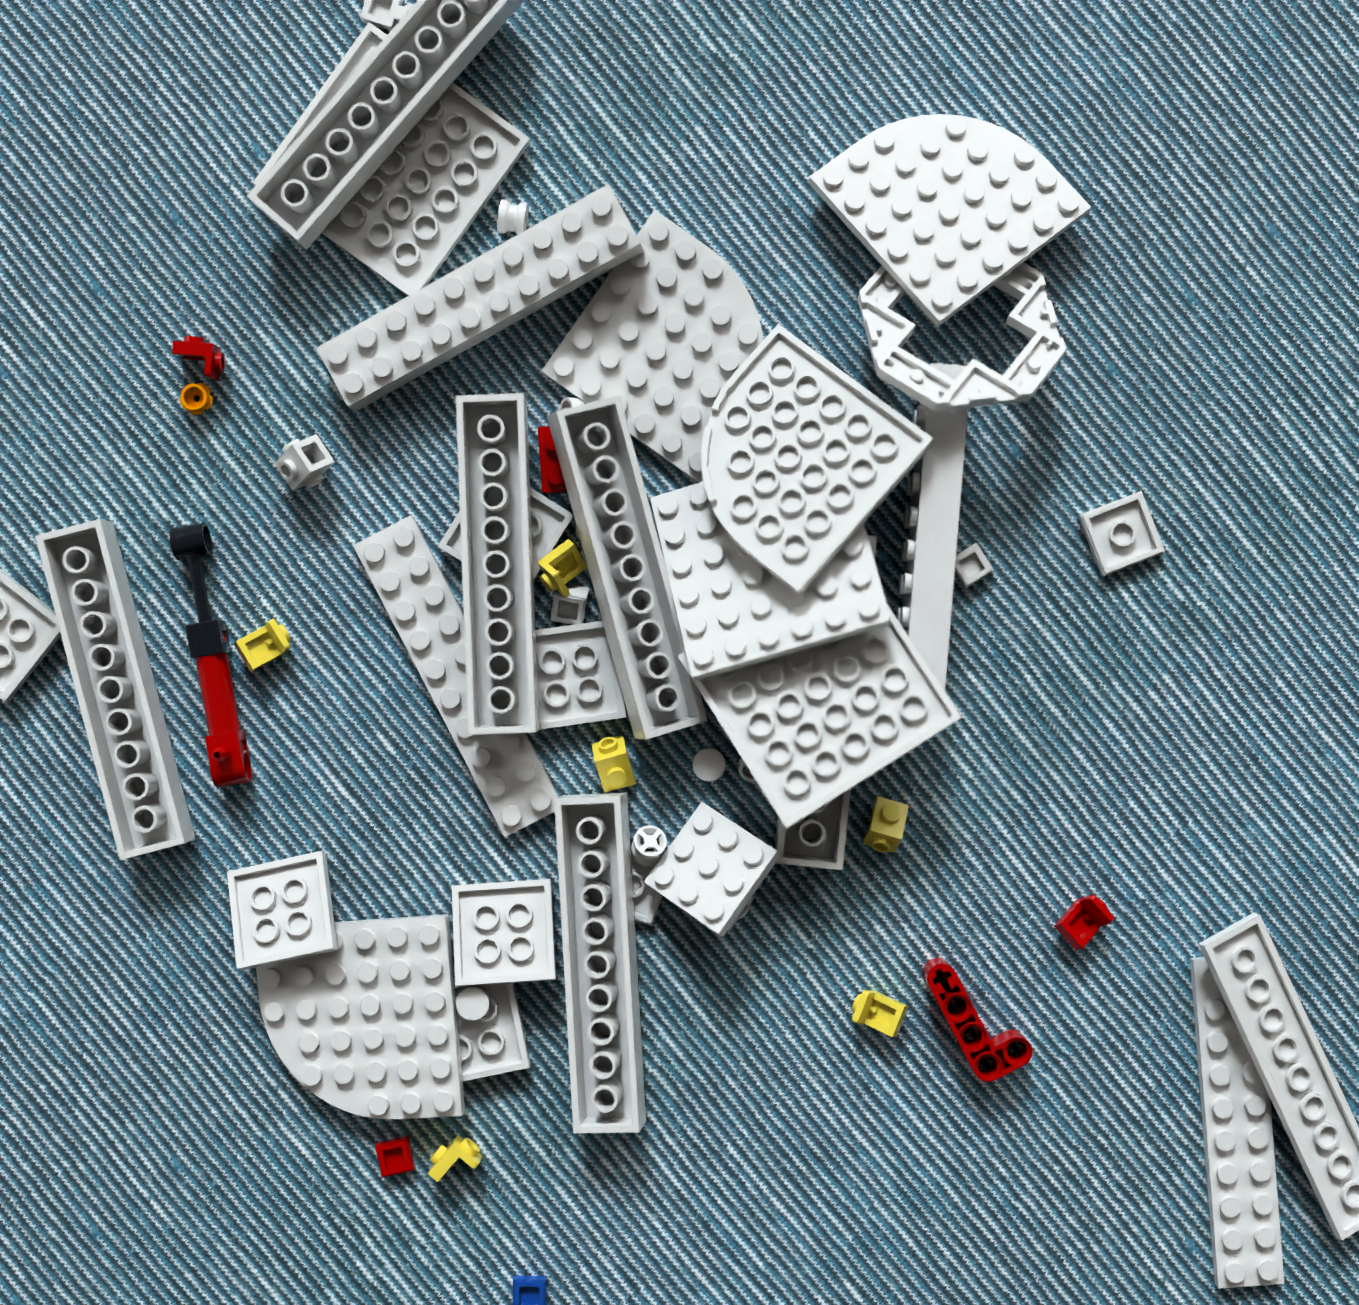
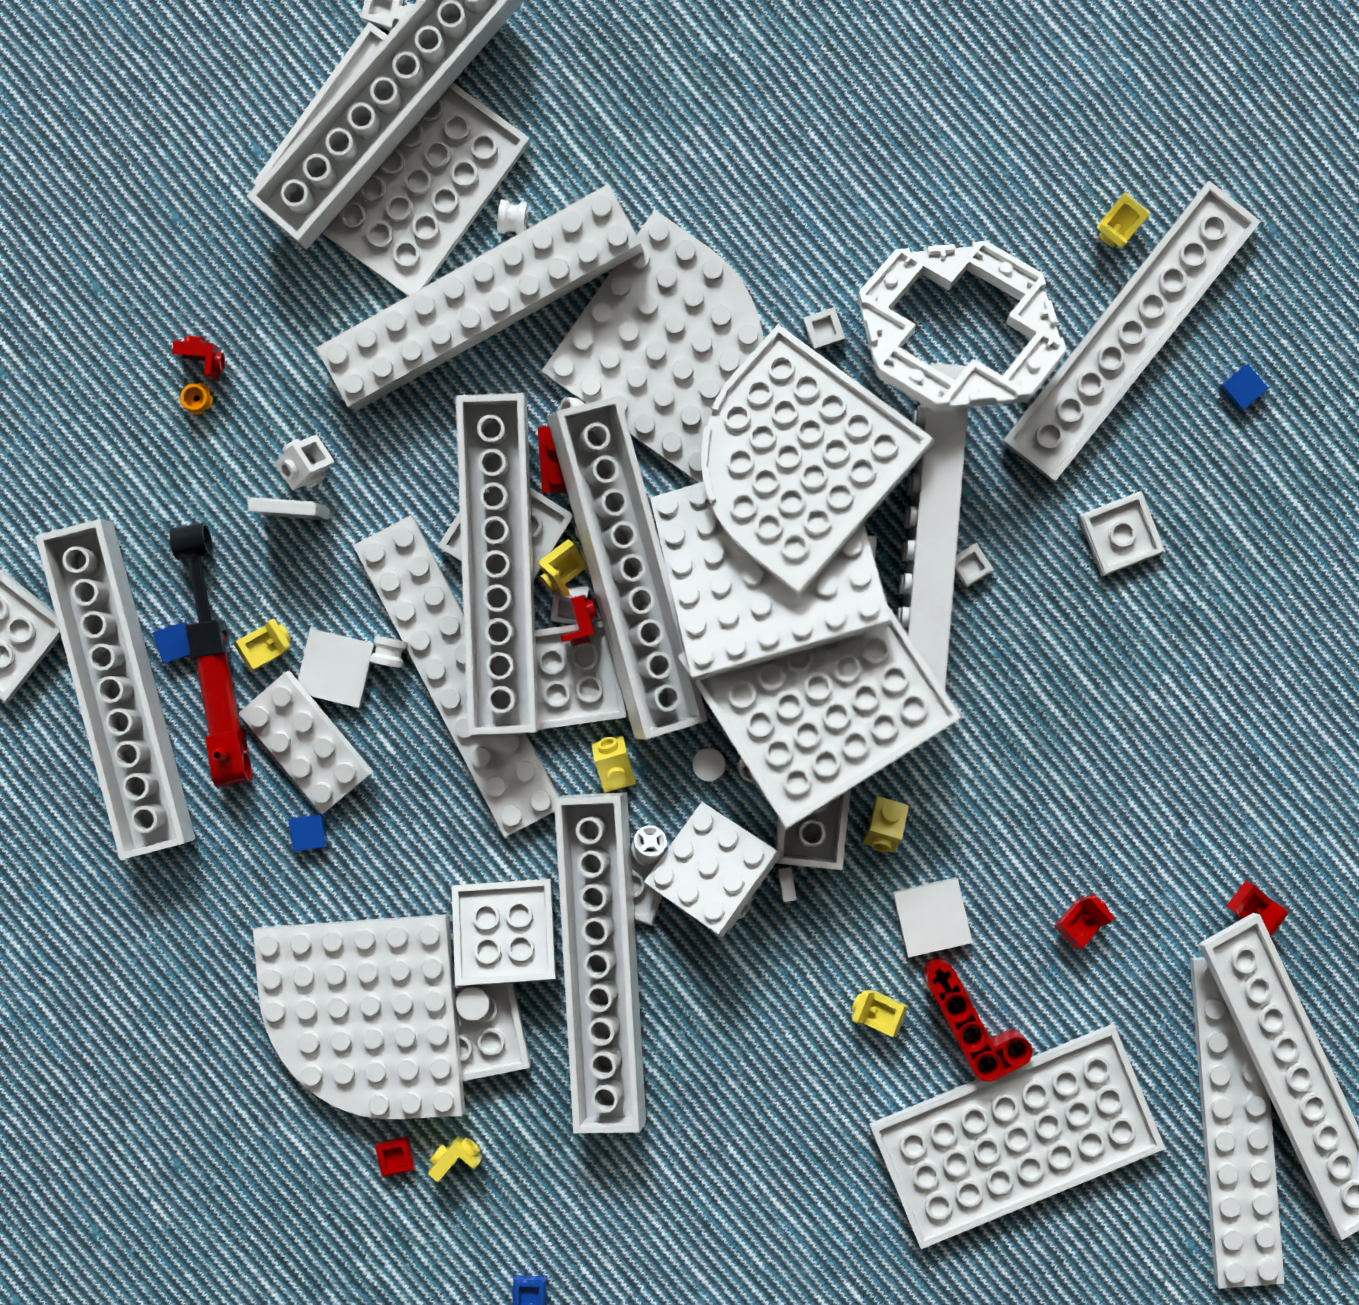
white plate [227,851,338,971] -> none
white plate [808,114,1091,327] -> none
none -> blue tile [152,622,190,664]
none -> white plate [238,671,373,814]
none -> white tile [248,497,330,520]
none -> blue tile [288,814,328,852]
none -> white tile [298,628,376,708]
none -> white wheel [370,636,407,668]
none -> red bracket [560,594,598,647]
none -> white tile [776,864,797,902]
none -> white tile [802,307,845,351]
none -> white plate [870,1024,1166,1249]
none -> white tile [892,877,973,958]
none -> white plate [1002,181,1261,482]
none -> light yellow bracket [1096,192,1151,248]
none -> blue tile [1219,363,1269,411]
none -> red bracket [1226,880,1289,937]

